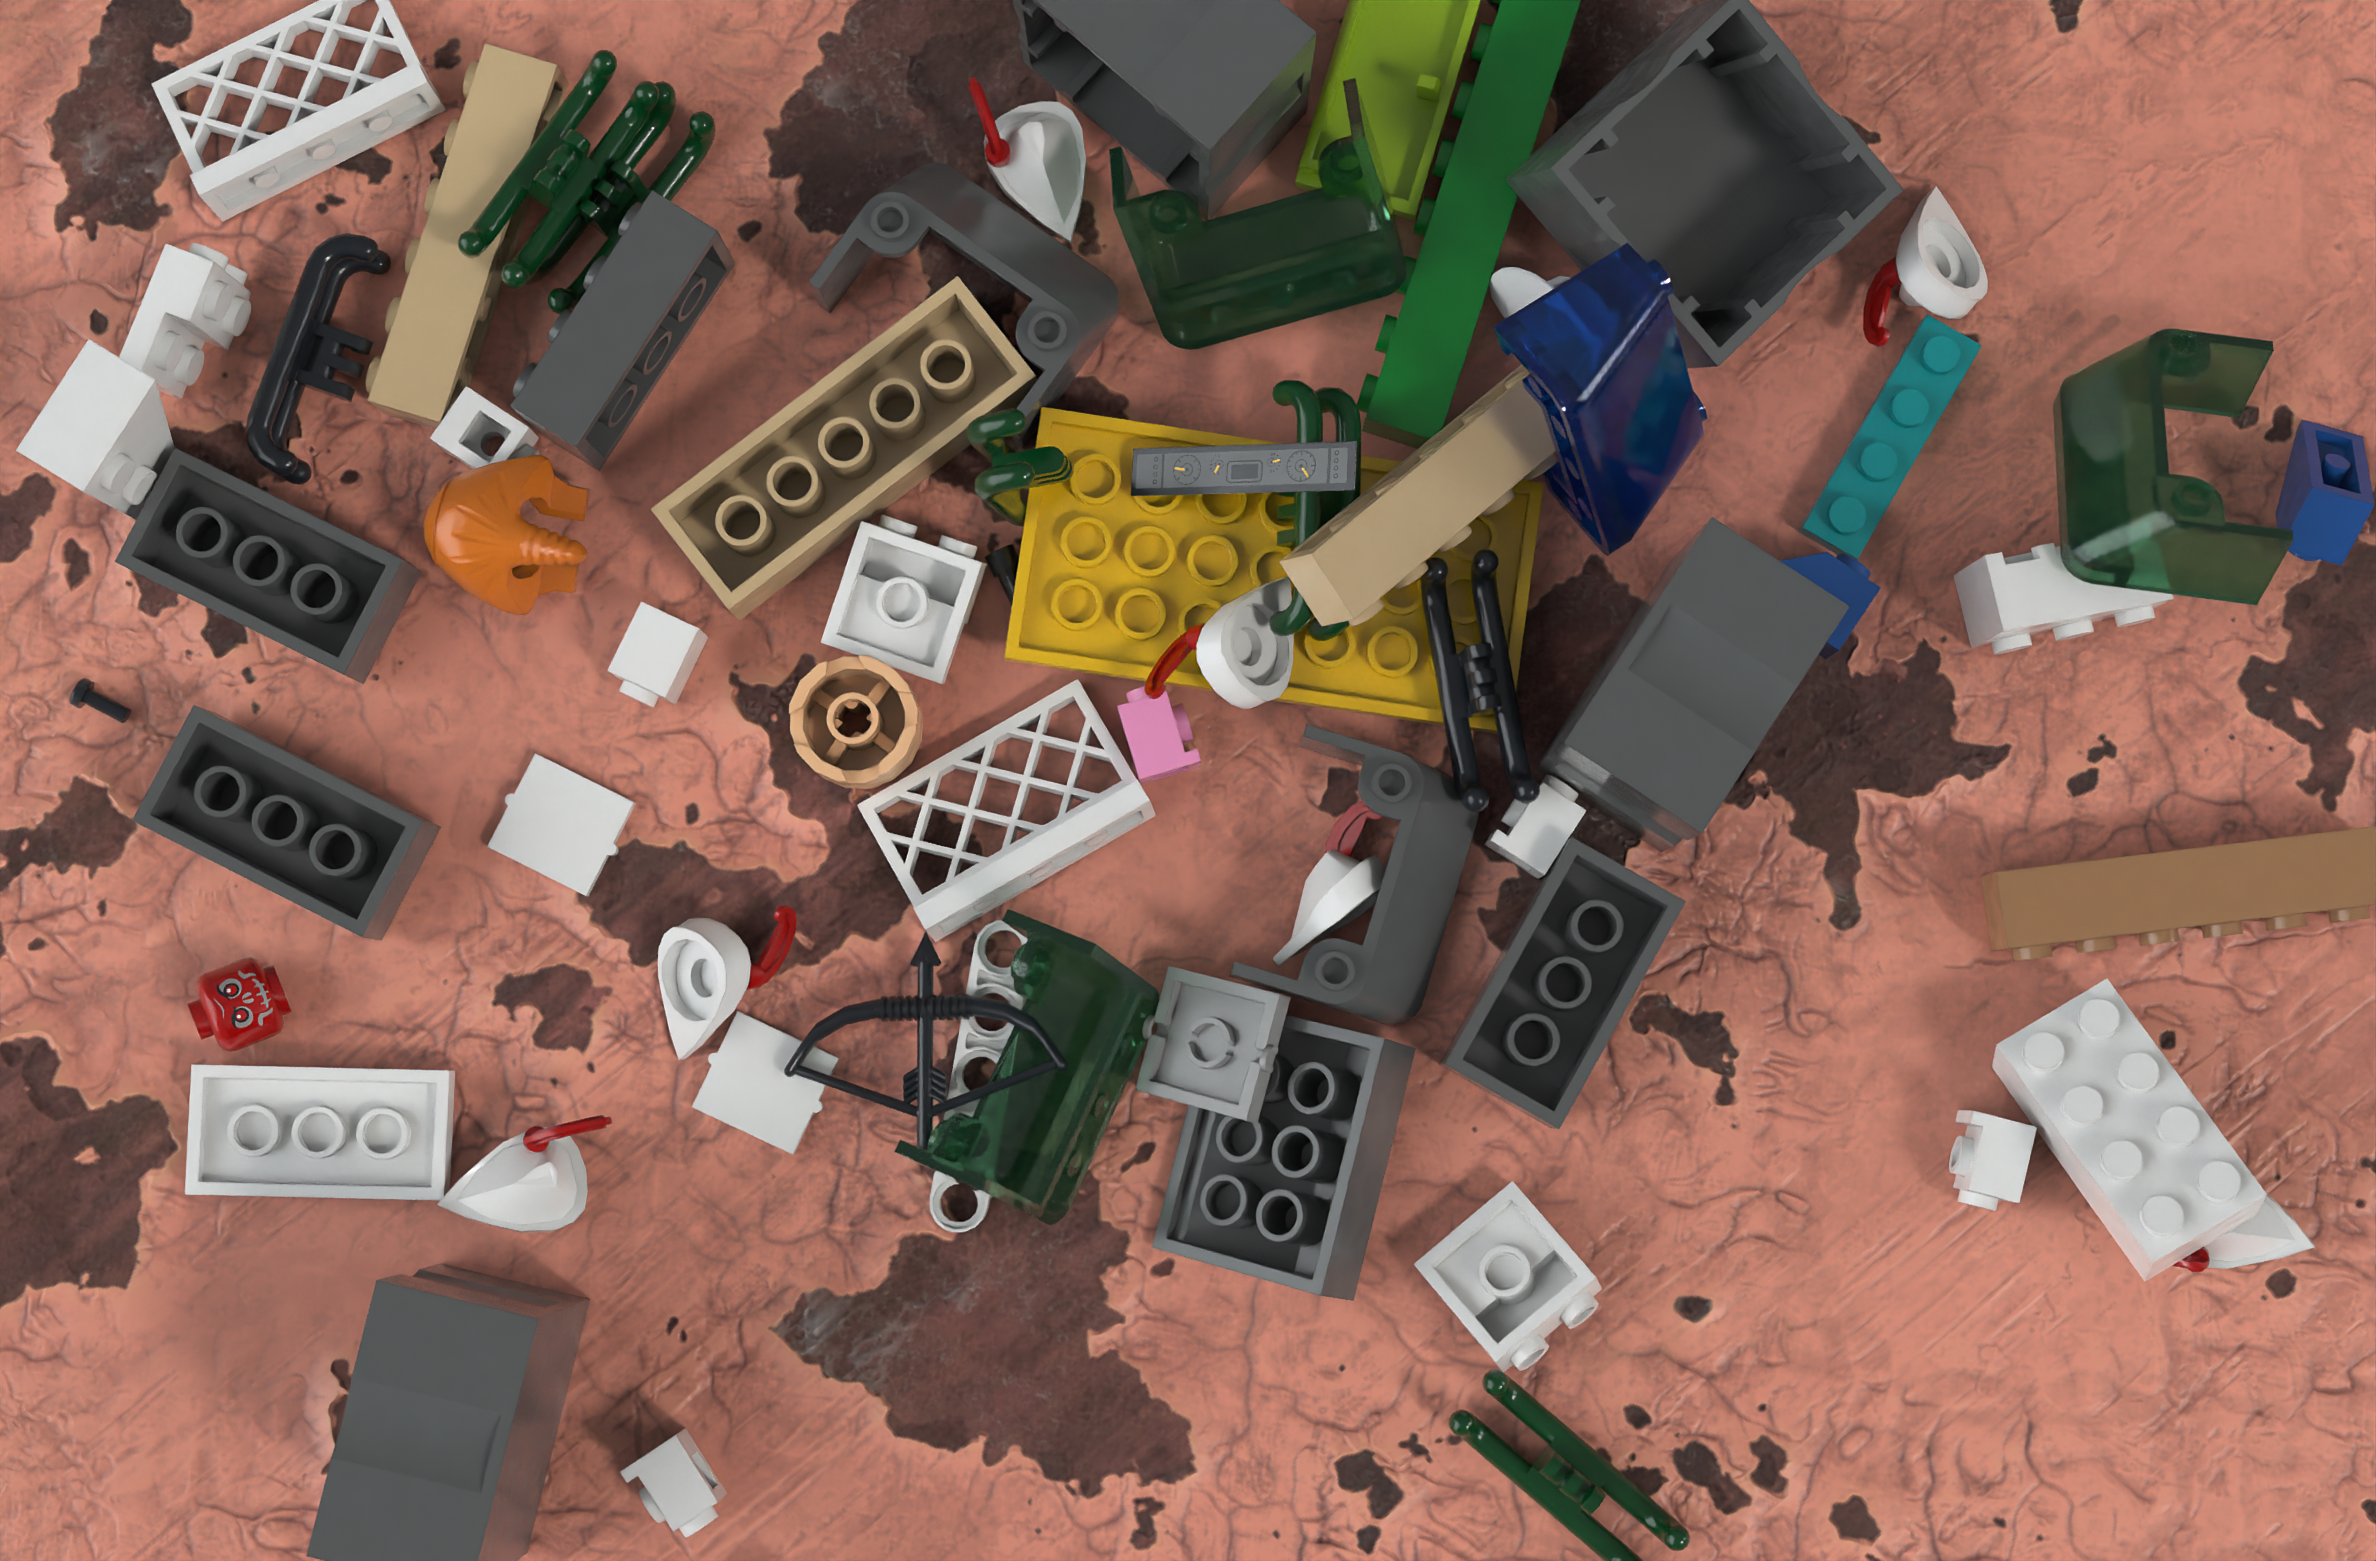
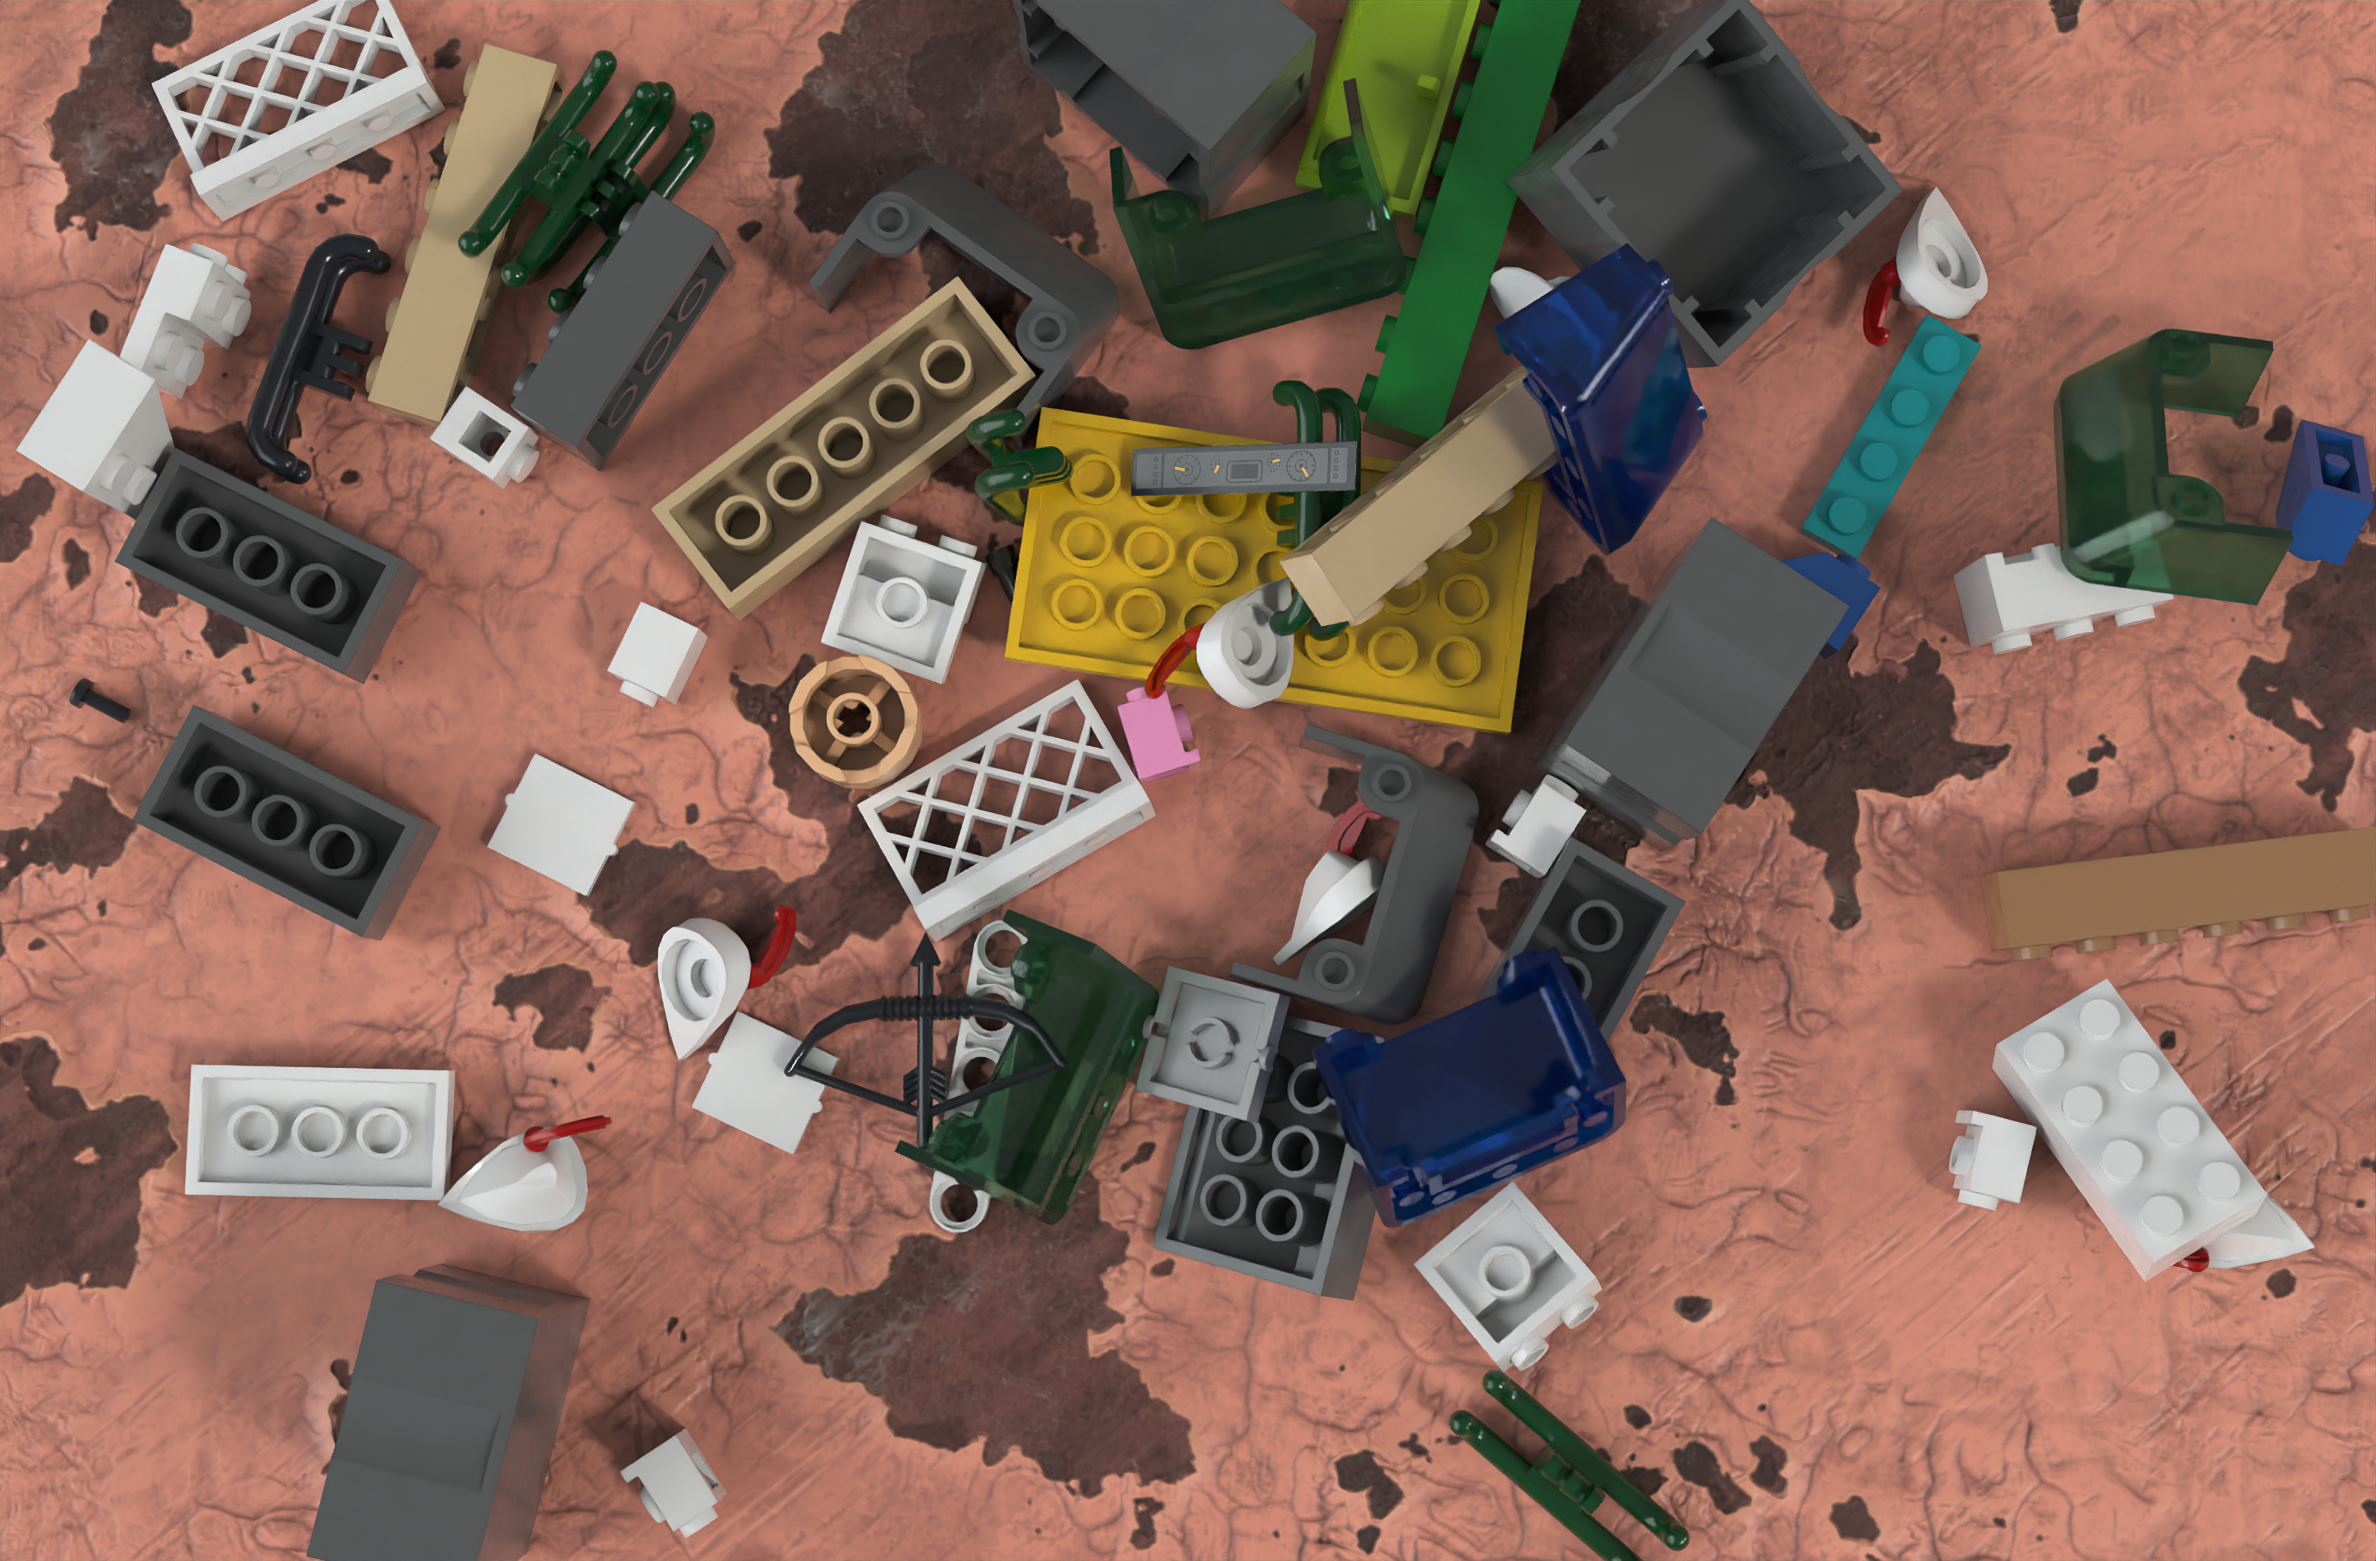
red head [188,957,292,1052] -> none
orange piece [423,455,590,615] -> none
white piece [968,77,1087,243] -> none
black piece [1421,549,1540,812] -> none
none -> clear blue windscreen [1311,946,1626,1228]

